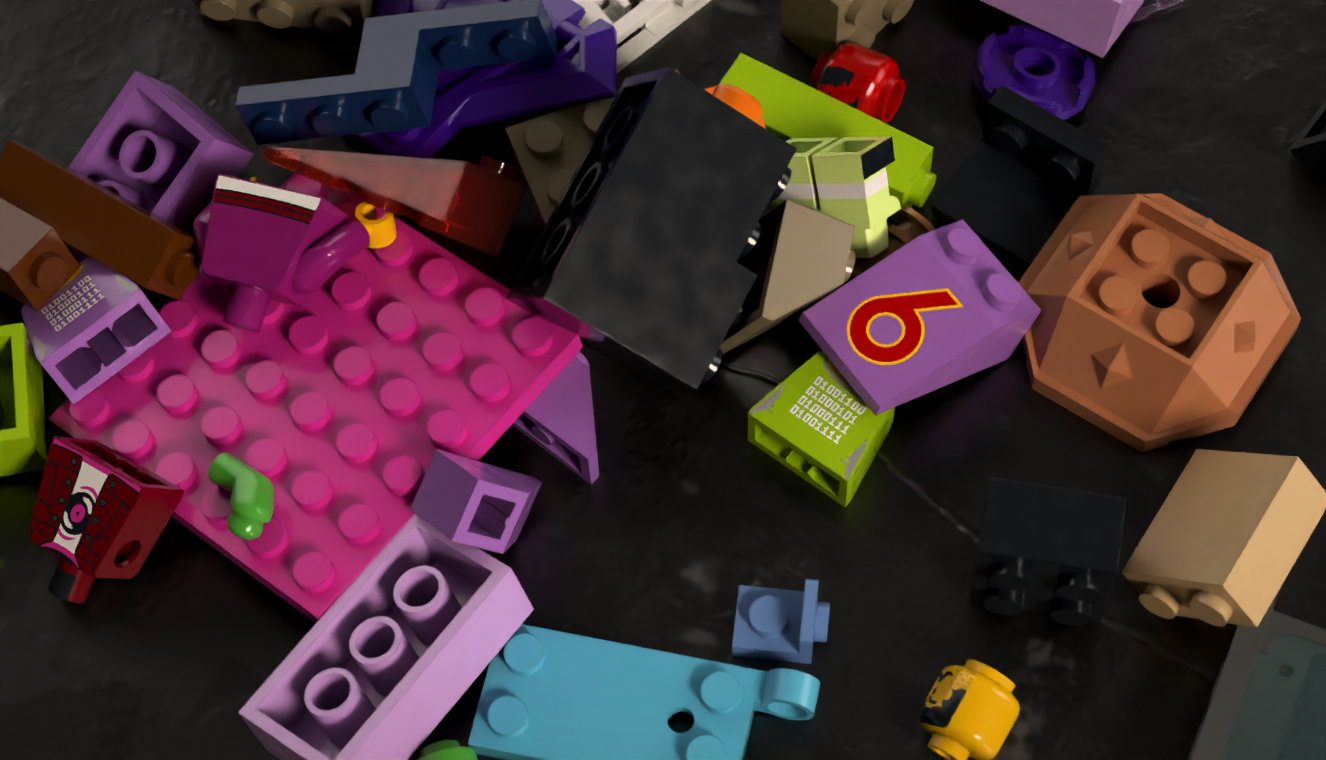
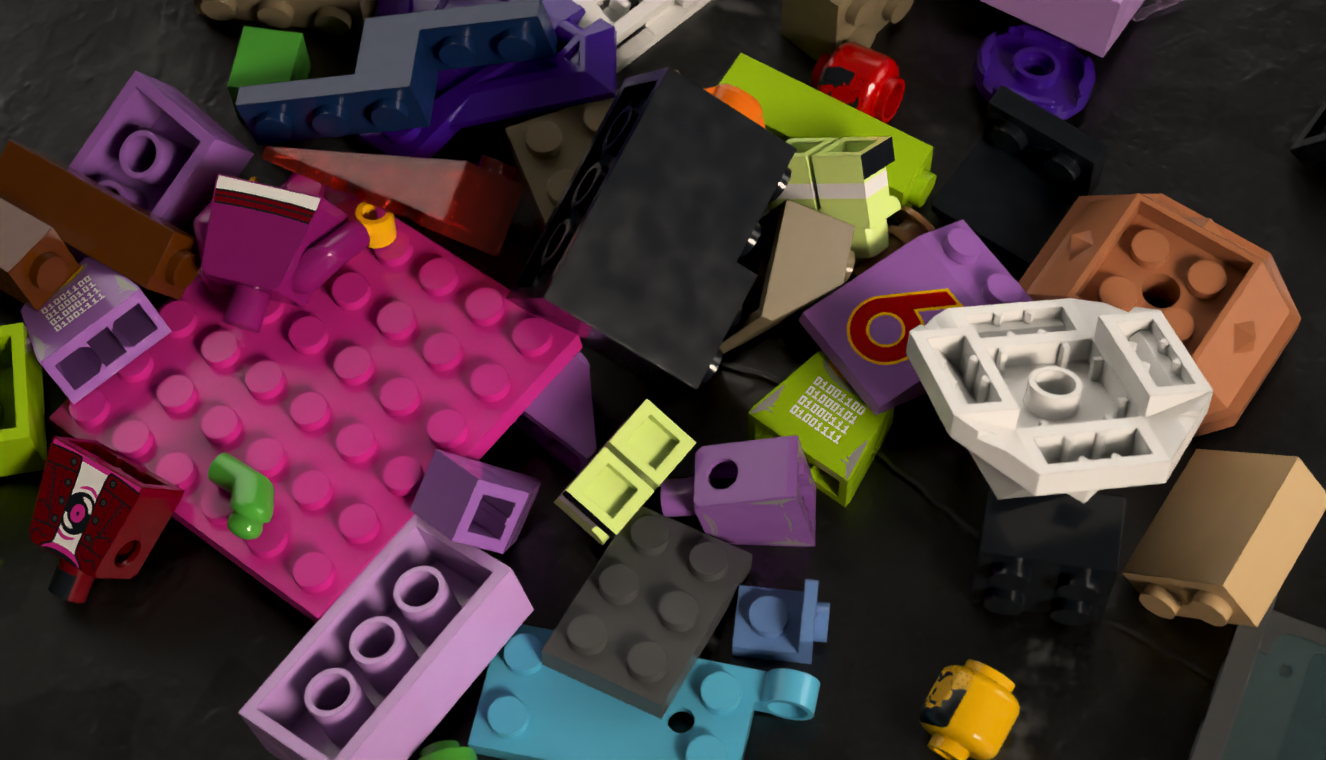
none -> bright green brick [227,26,311,119]
none -> dark grey plate [541,506,753,719]
none -> yellowish green hips [554,399,697,546]
none -> medium lavender torso [660,435,816,547]
none -> white piece [906,298,1213,504]

